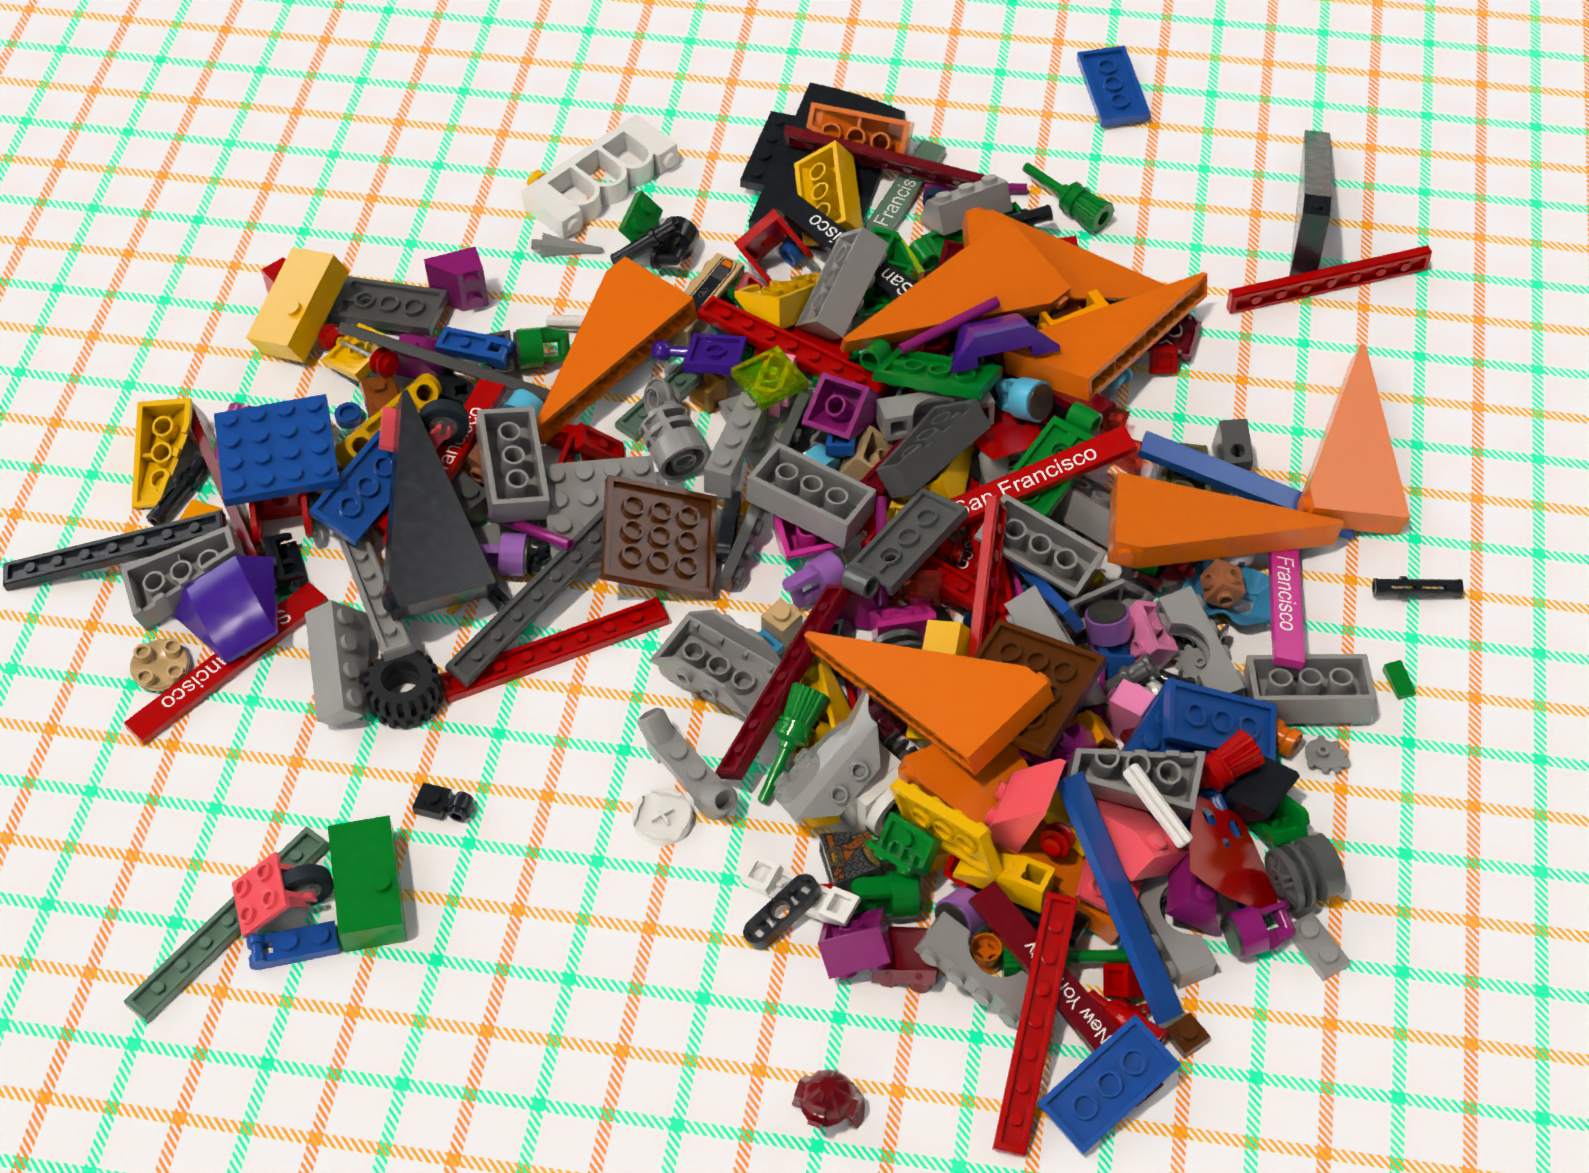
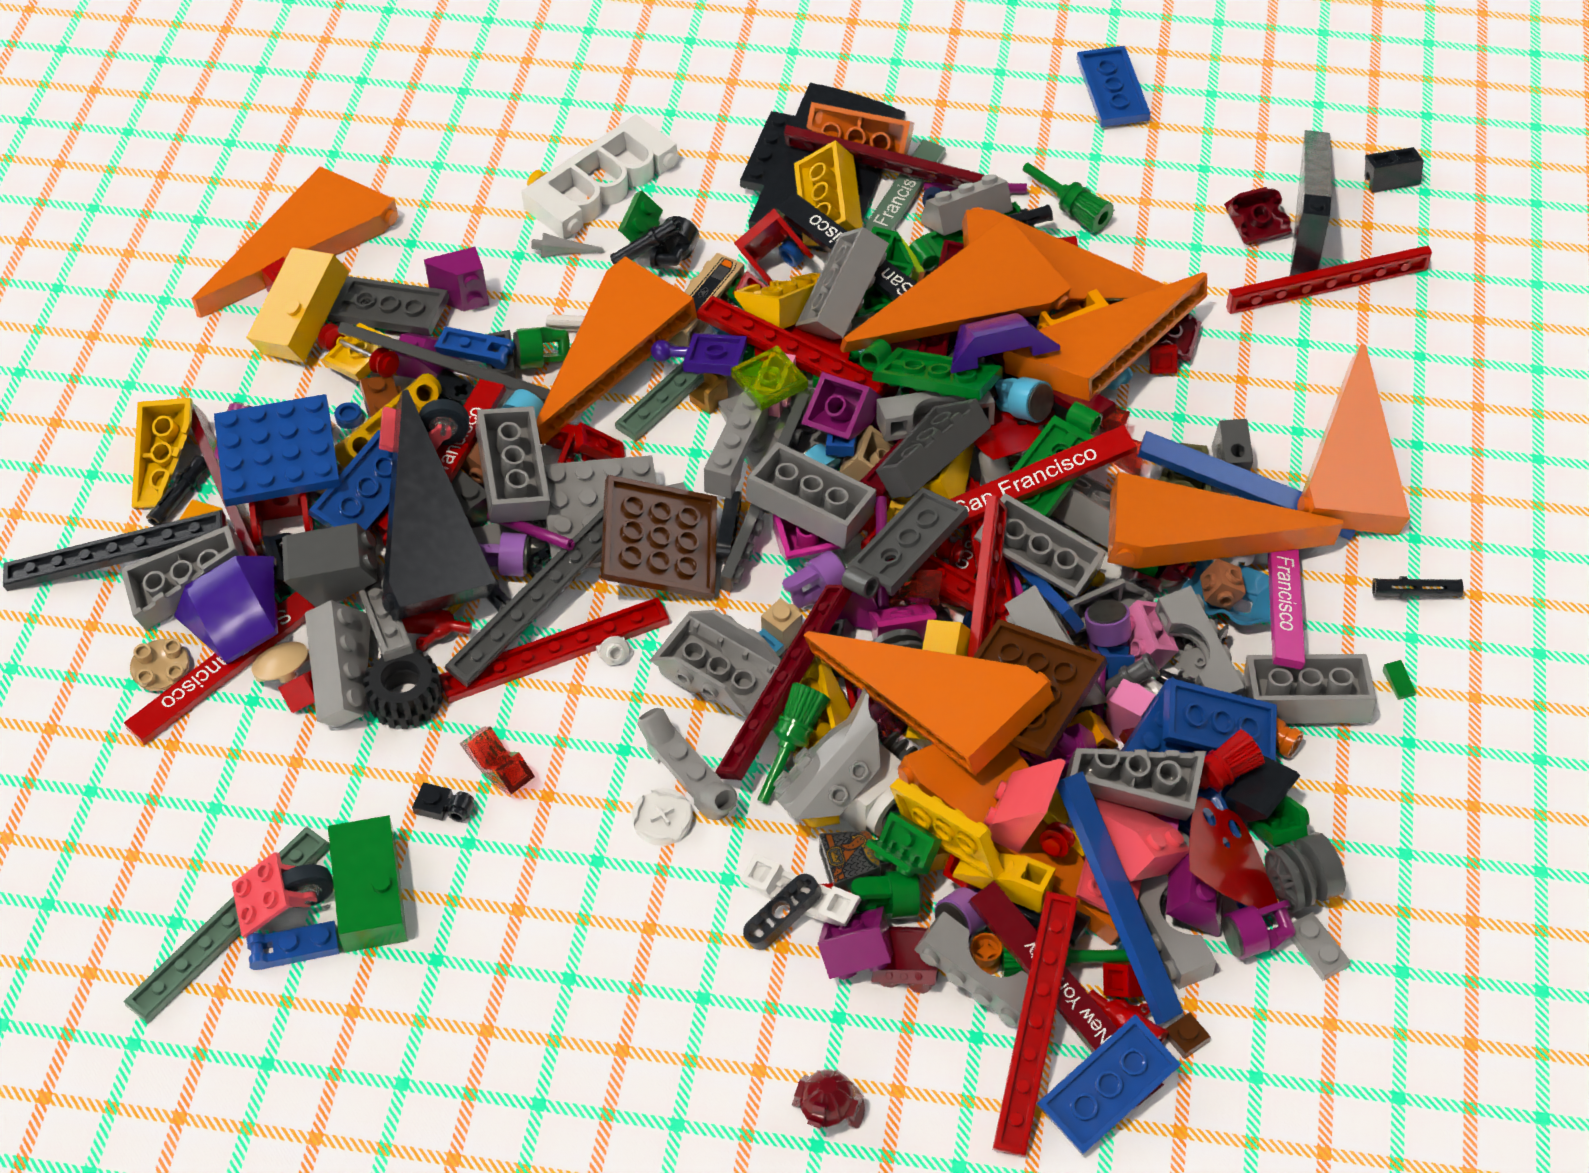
light grey cylinder [638,376,709,480] -> none
magenta piece [898,296,1001,354] -> none
white axle [1123,763,1193,848] -> none
light grey piece [1305,735,1351,773] -> none
none -> orange slope [191,166,398,318]
none -> tan dish [251,642,310,683]
none -> red panel [278,670,315,713]
none -> dark grey slope [282,523,378,607]
none -> red piece [401,609,472,652]
none -> clear red brick [459,726,535,795]
none -> white plate [596,636,629,665]
none -> dark red slope [1224,187,1293,245]
none -> black hinge [1364,147,1424,192]

